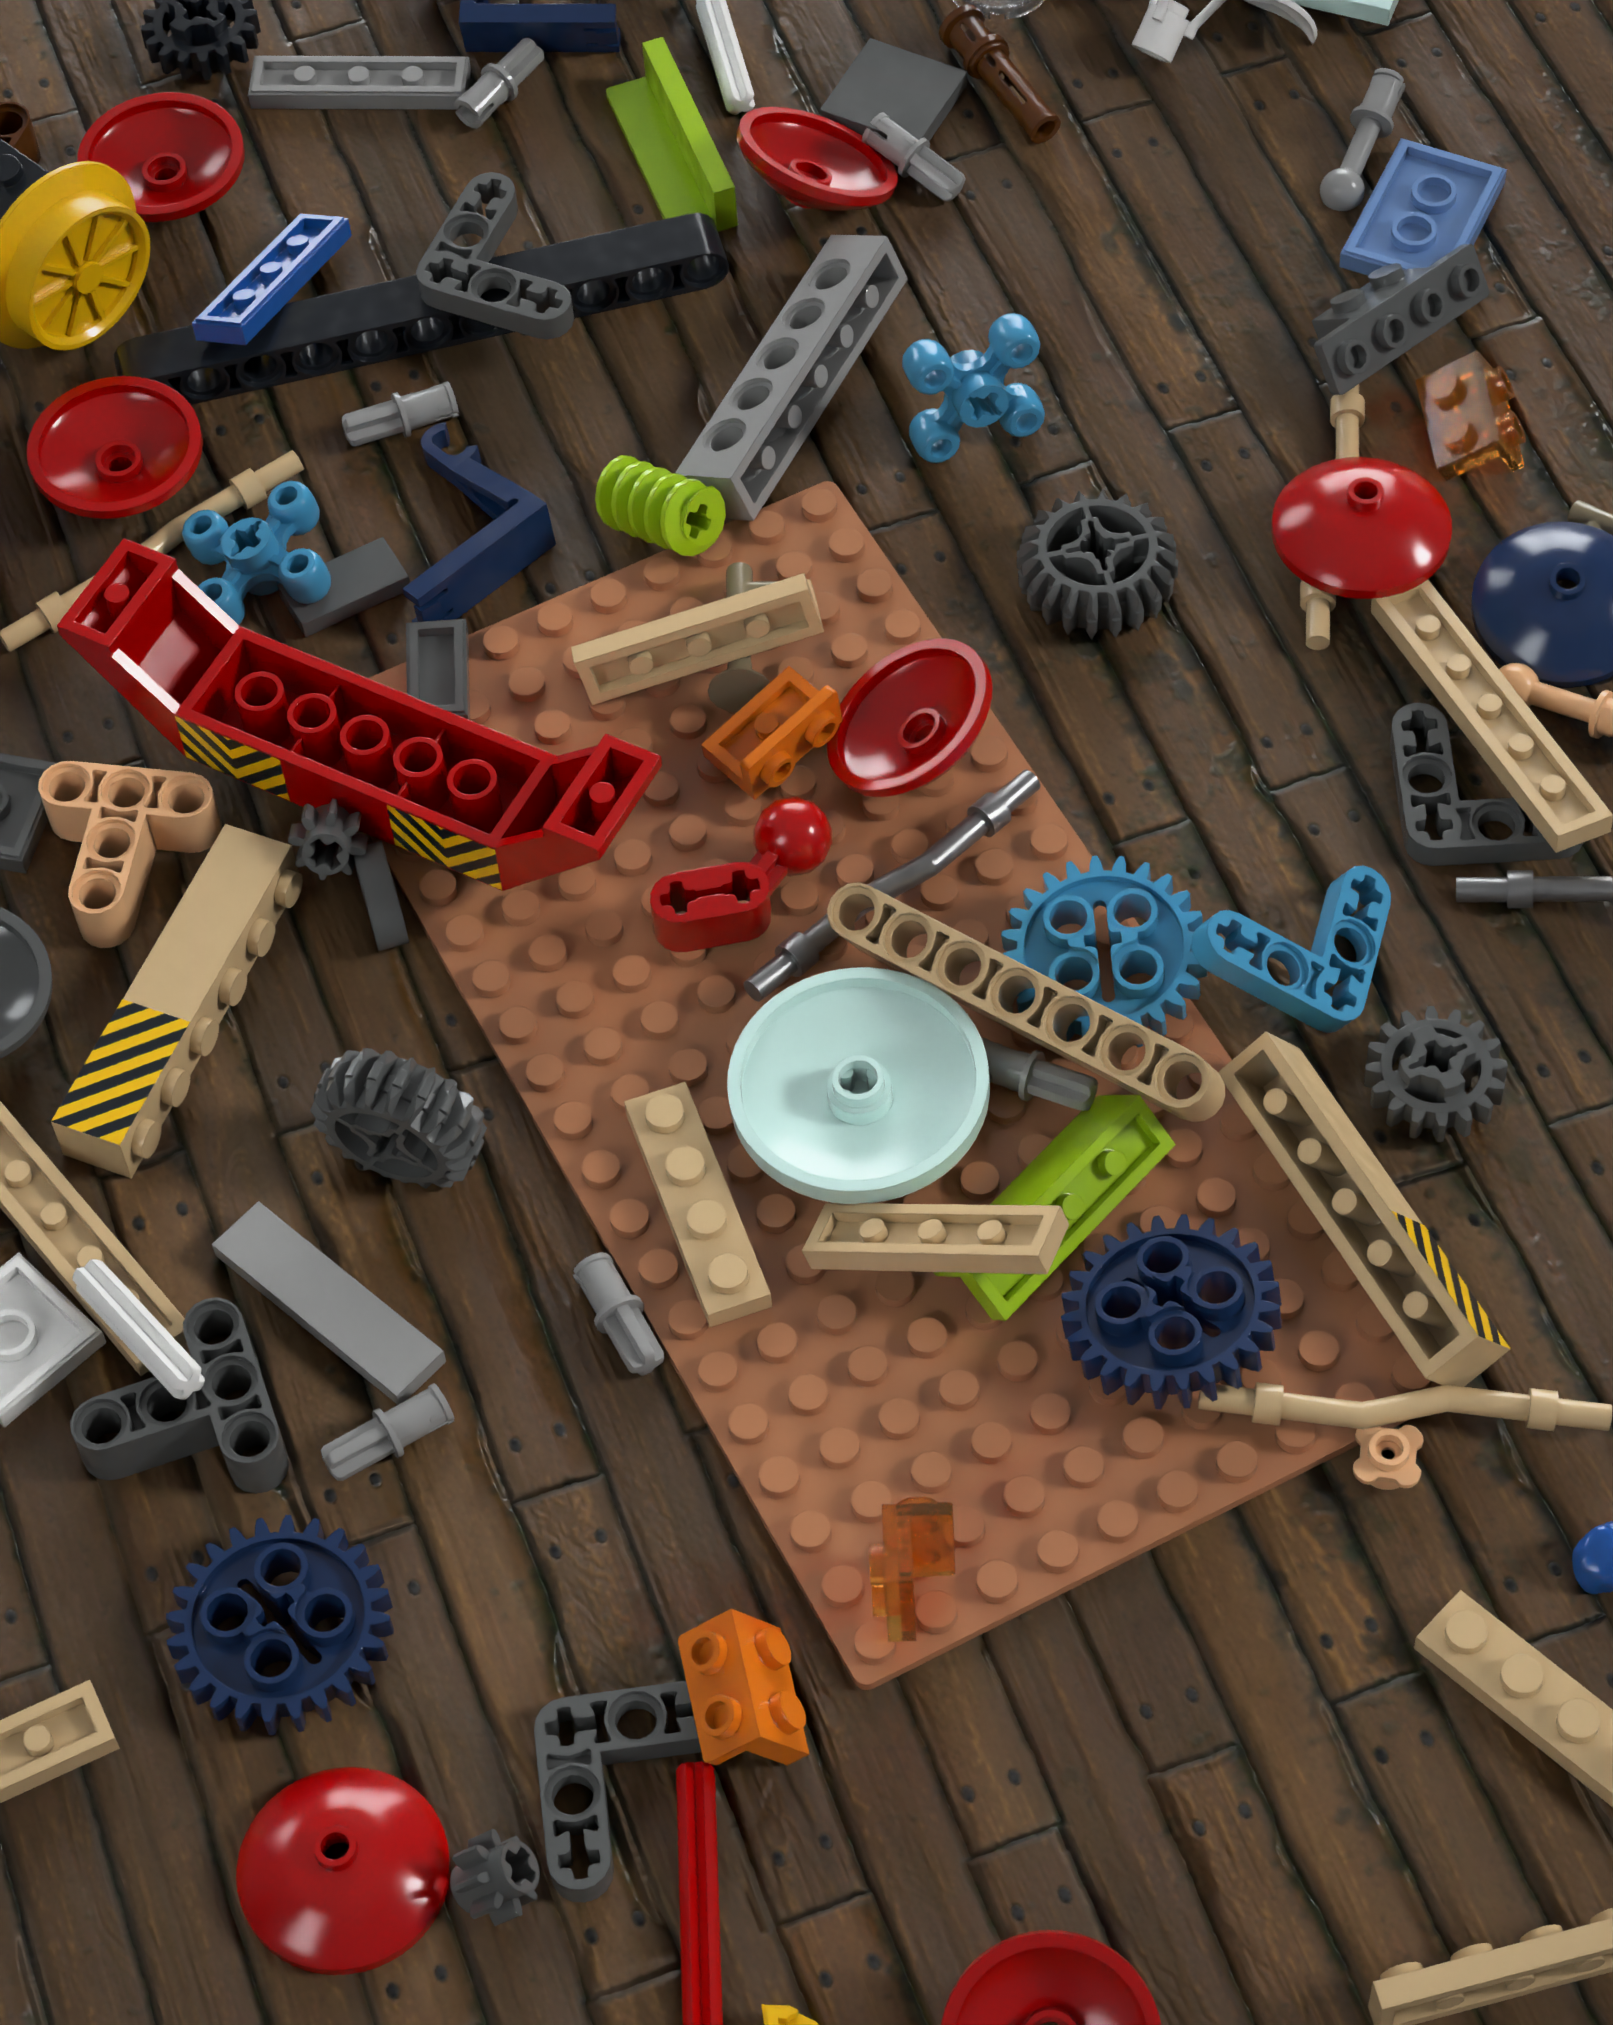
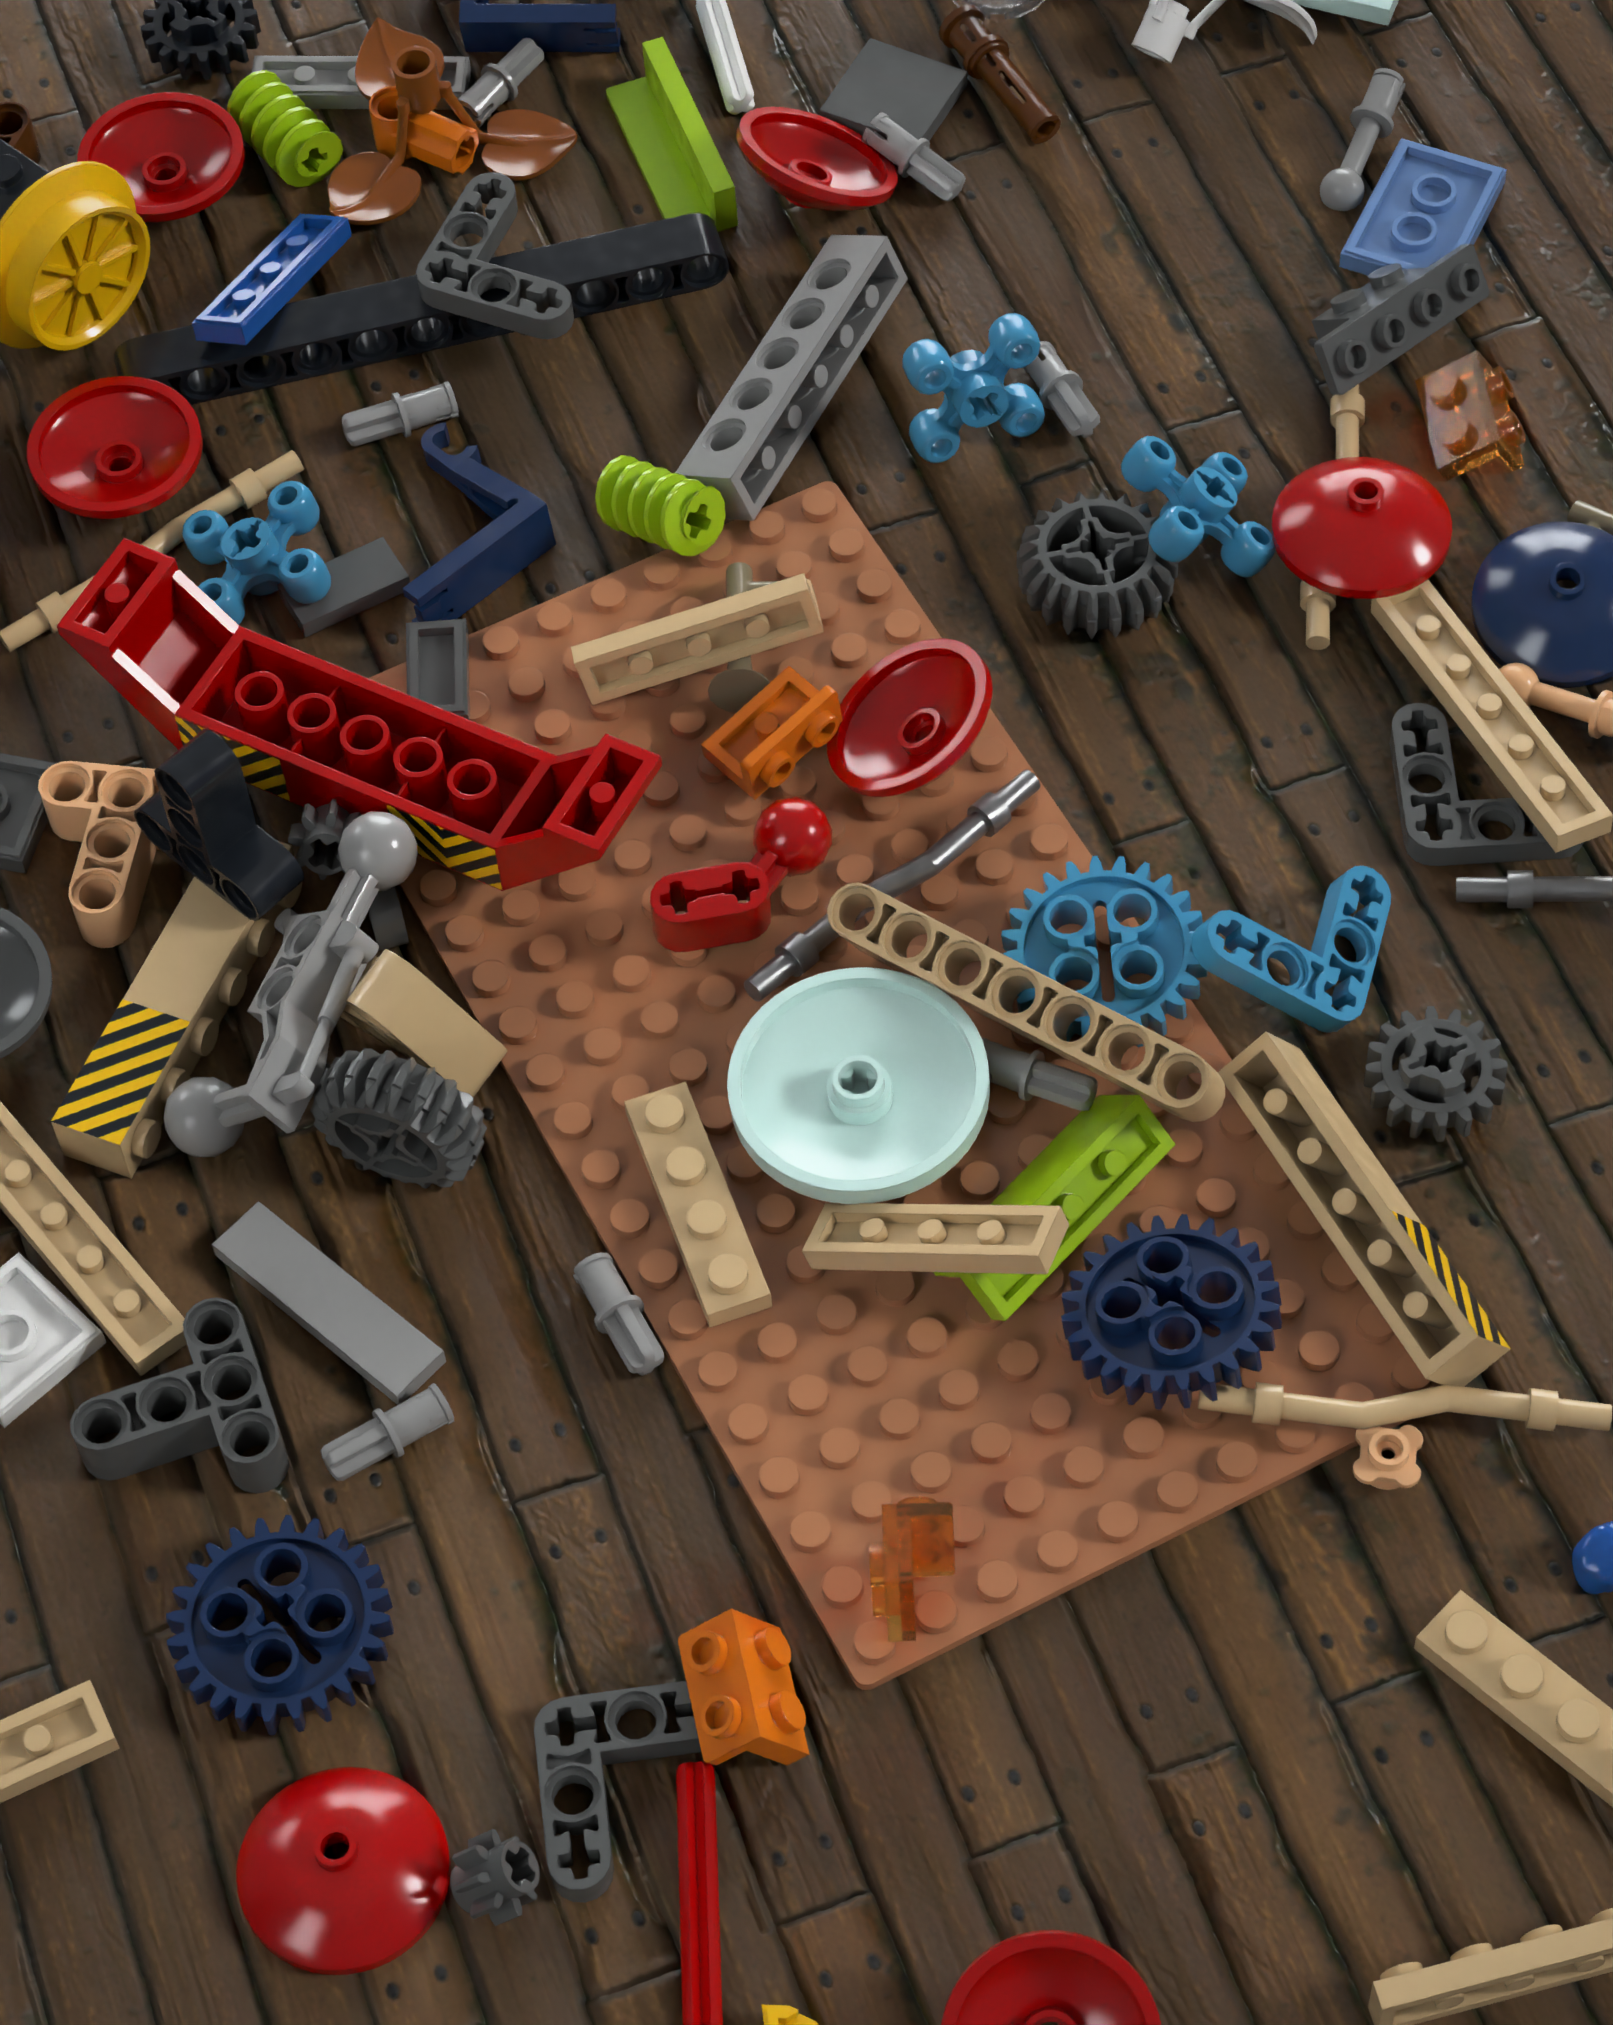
white axle [72,1259,205,1400] -> none
none -> black beam [134,729,304,921]
none -> light grey piece [164,811,418,1157]
none -> lime piece [227,70,343,187]
none -> dark orange plant [327,17,578,225]
none -> tan beam [340,949,508,1097]
none -> orange piece [369,86,479,175]
none -> light grey axle [1023,341,1100,438]
none -> dark azure gear [1121,436,1276,577]

